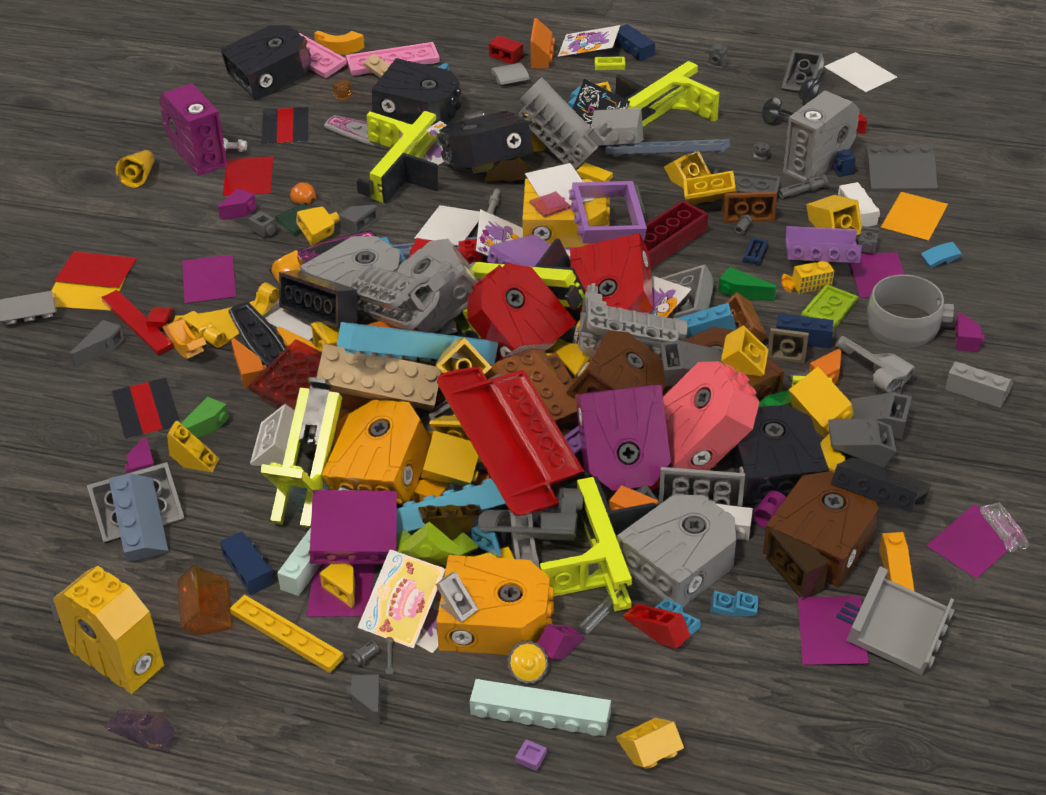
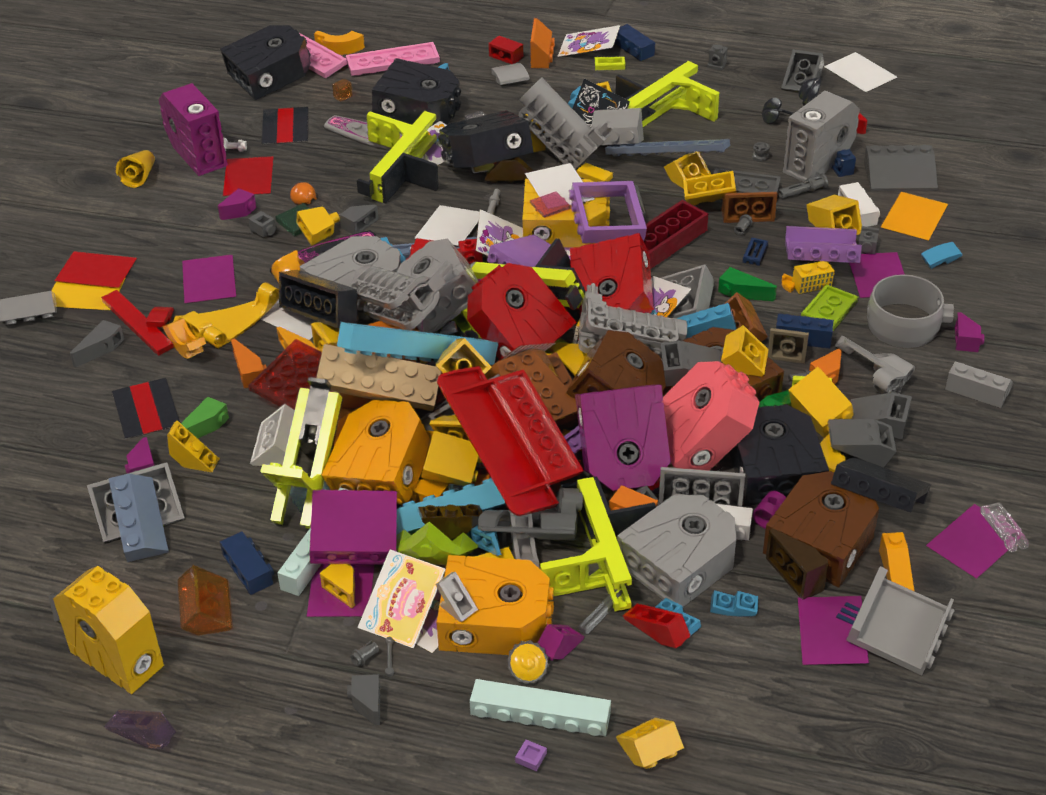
black piece [228,302,293,380] -> none
yellow plate [230,595,344,673] -> none
tan hinge [363,53,390,78] -> none

